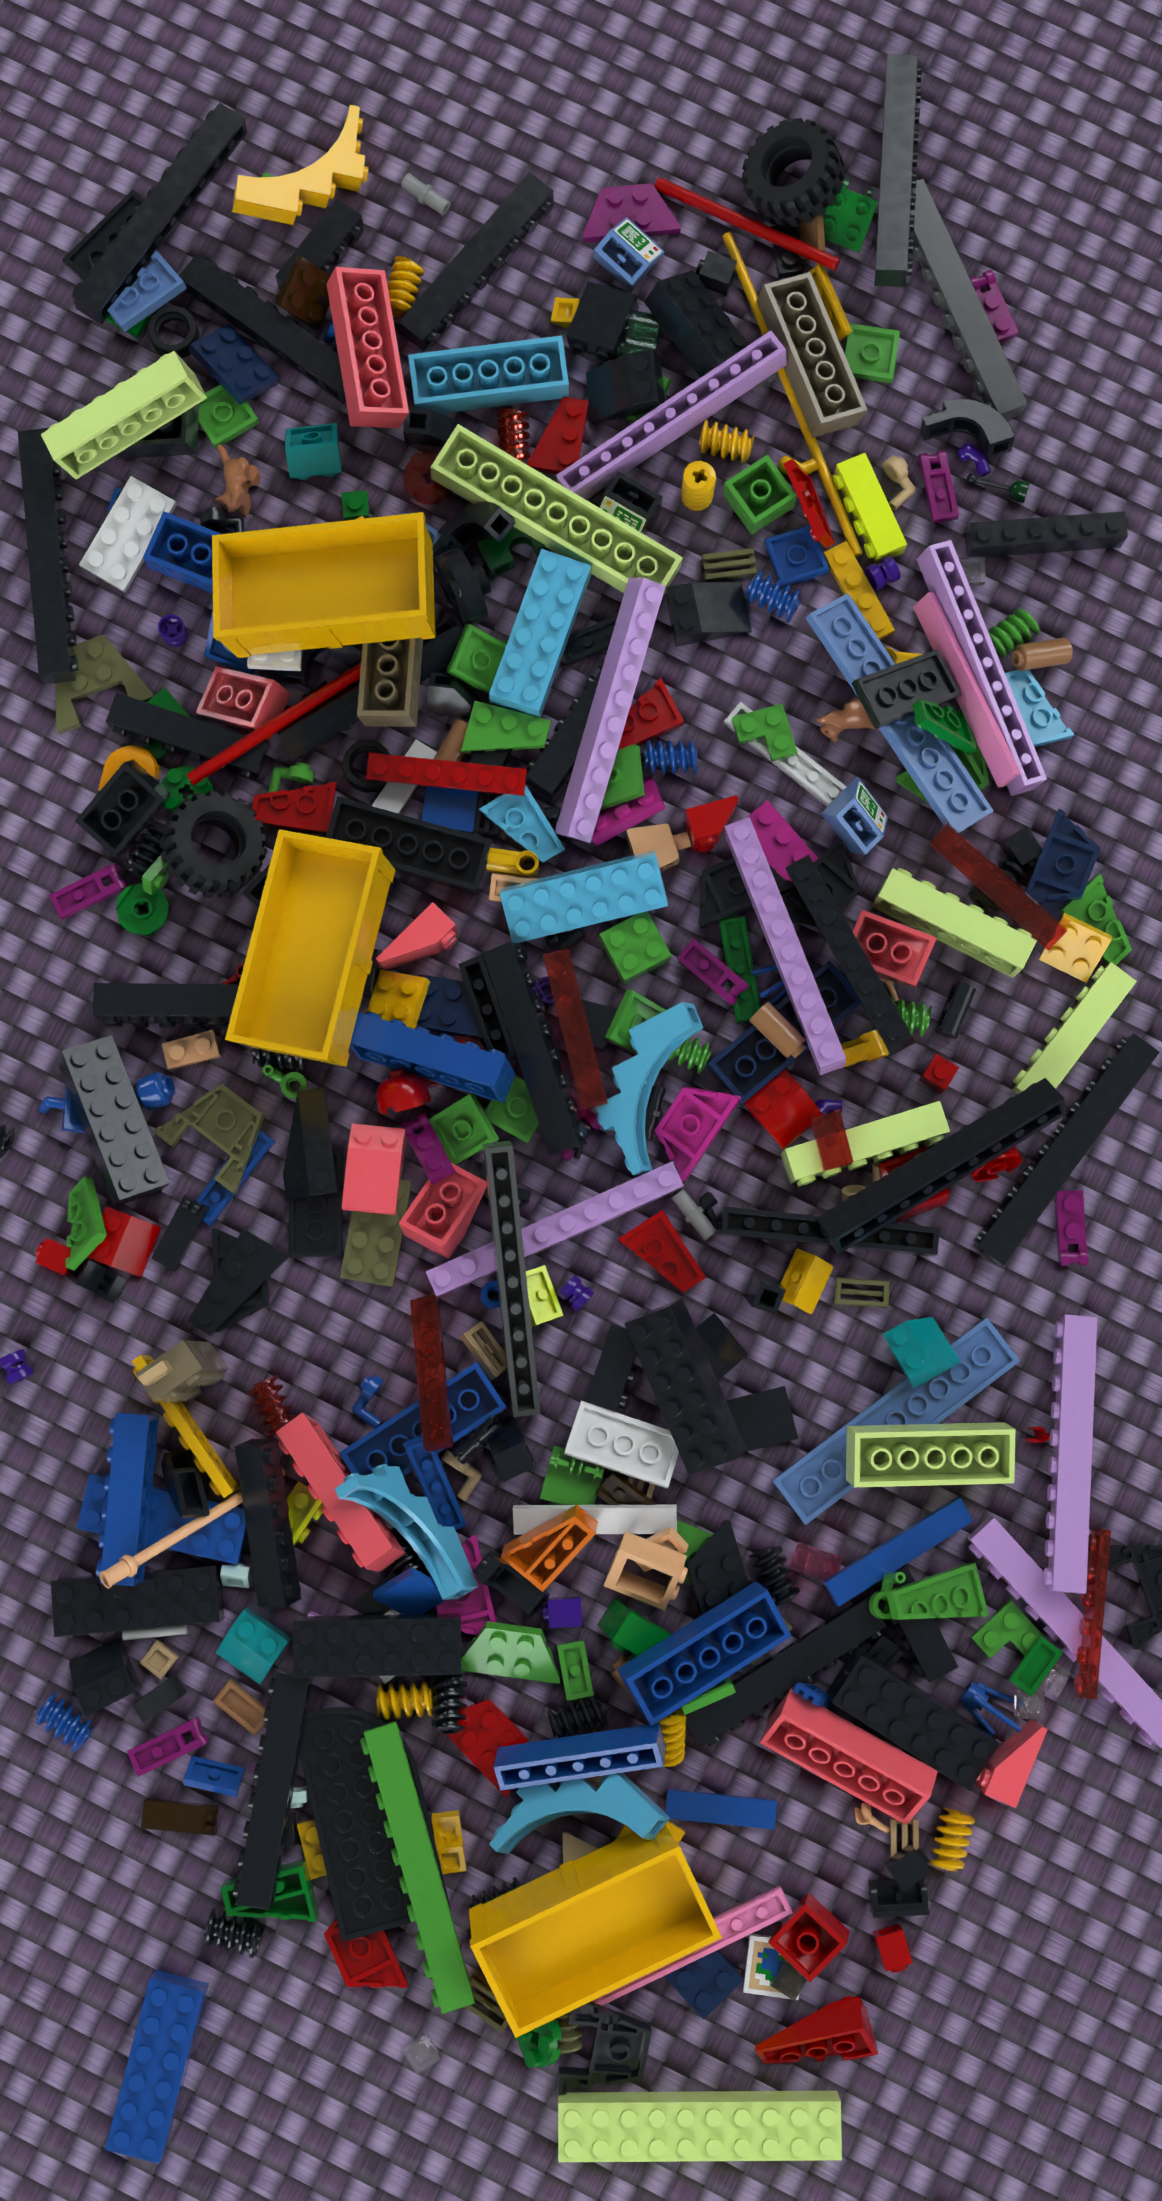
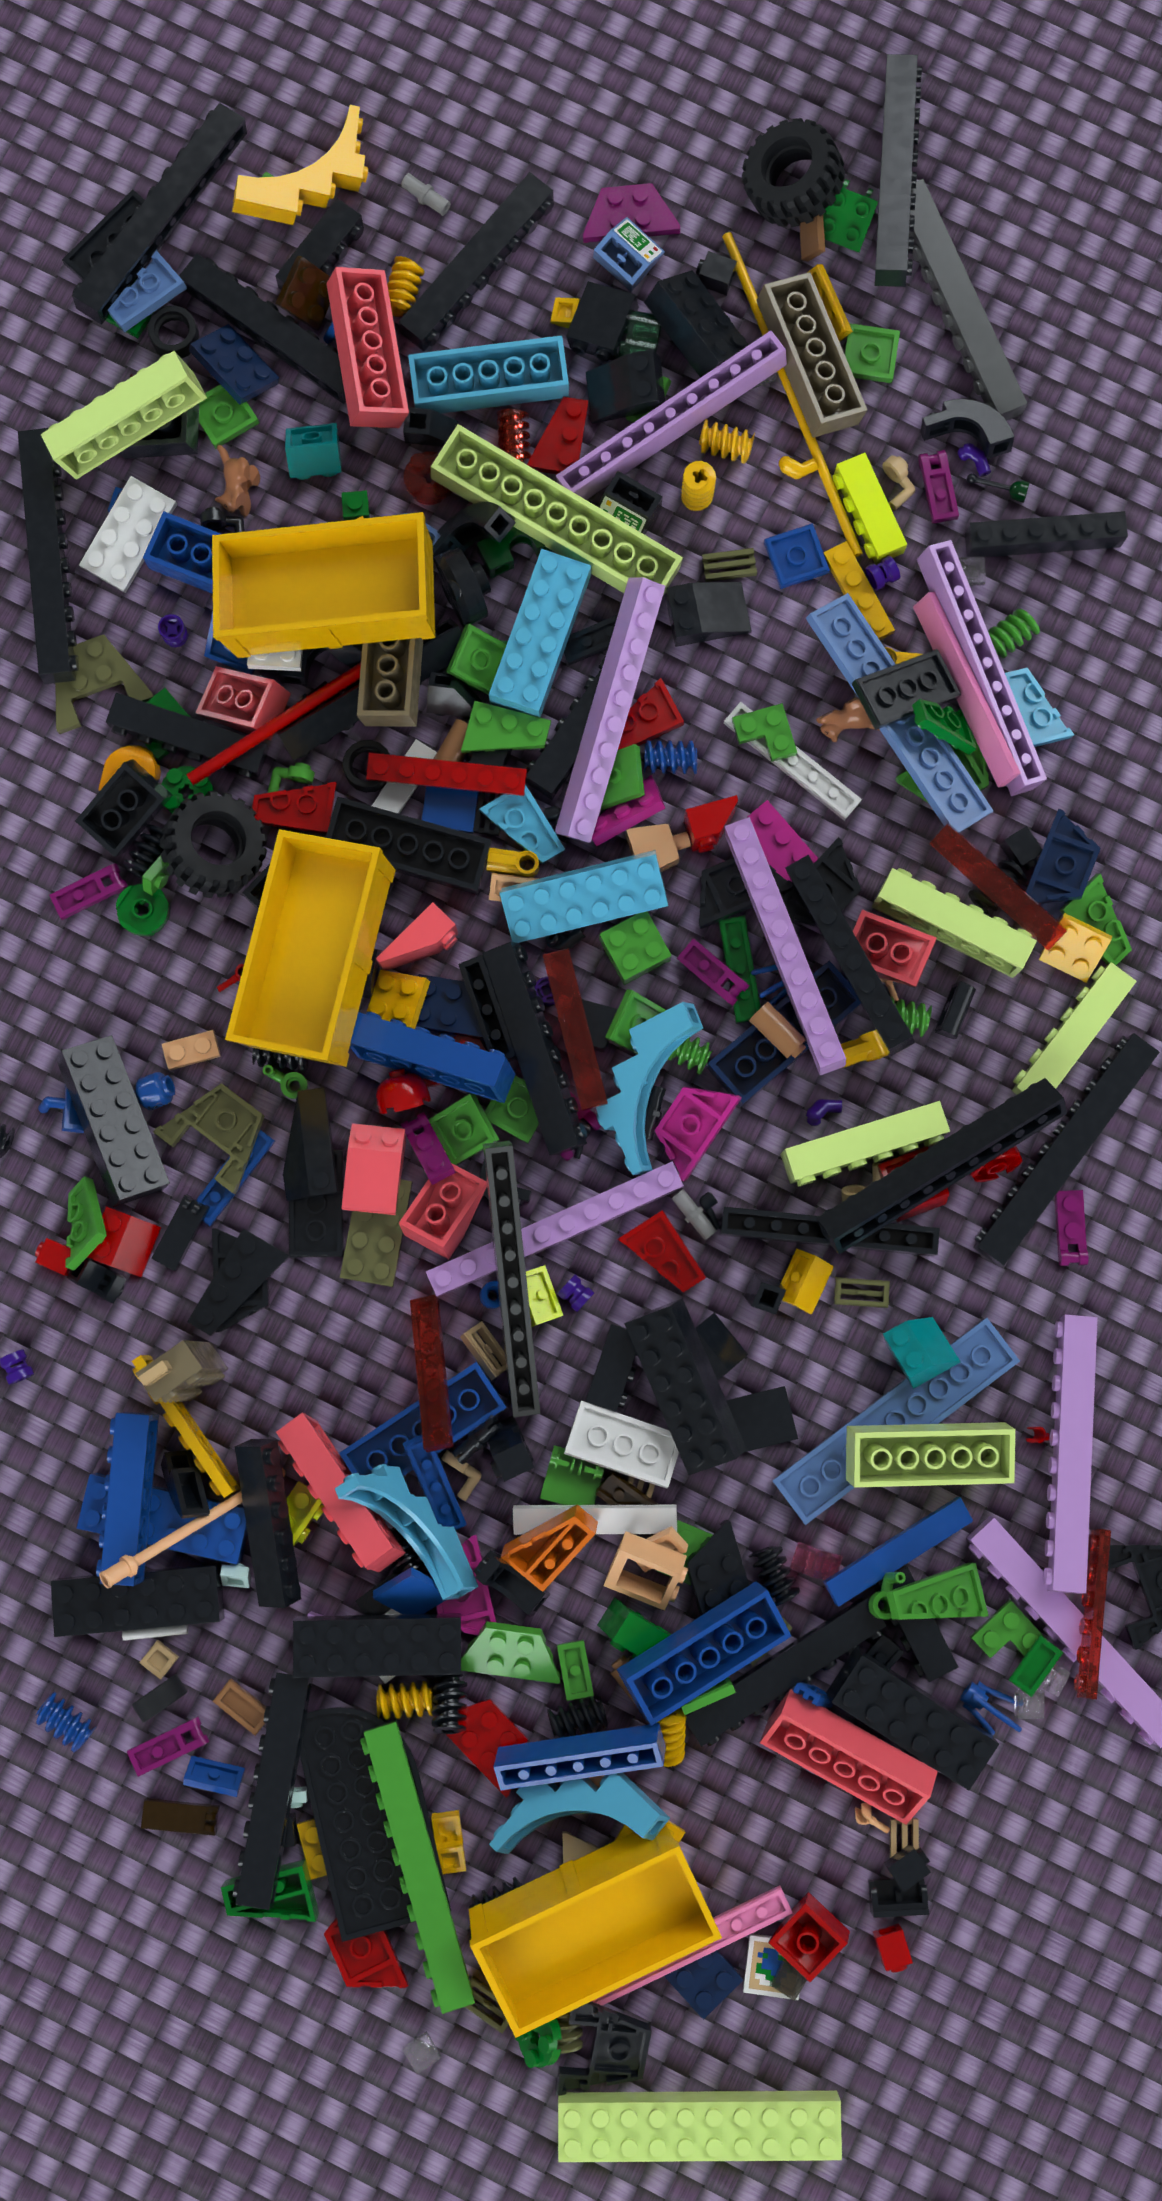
black slope [69,1637,142,1716] -> none
black brick [93,983,239,1029] -> none
blue brick [105,1970,209,2164] -> none
black piece [204,1908,266,1958] -> none
teal slope [216,1607,292,1684] -> none
clear red piece [249,1374,296,1436] -> none
blue plate [352,1374,384,1429] -> none
dark purple brick [543,1596,582,1628] -> none
red piece [654,177,840,271] -> none
blue tile [665,1789,777,1830] -> none
bright green brick [723,455,797,535] -> none
blue piece [744,570,802,623] -> none
red slope [744,1069,824,1150] -> none
red wedge [755,1996,878,2064] -> none
black plate [770,224,804,279] -> none
red wing [783,459,835,548] -> none
clear red panel [810,1109,853,1172] -> none
medium blue slope [821,777,888,855] -> none
red brick [918,1054,959,1094] -> none
yellow piece [929,1807,975,1872] -> none
magenta plate [970,269,1019,343] -> none
coral slope [975,1718,1048,1808] -> none
medium nougat brick [1011,637,1073,671] -> none

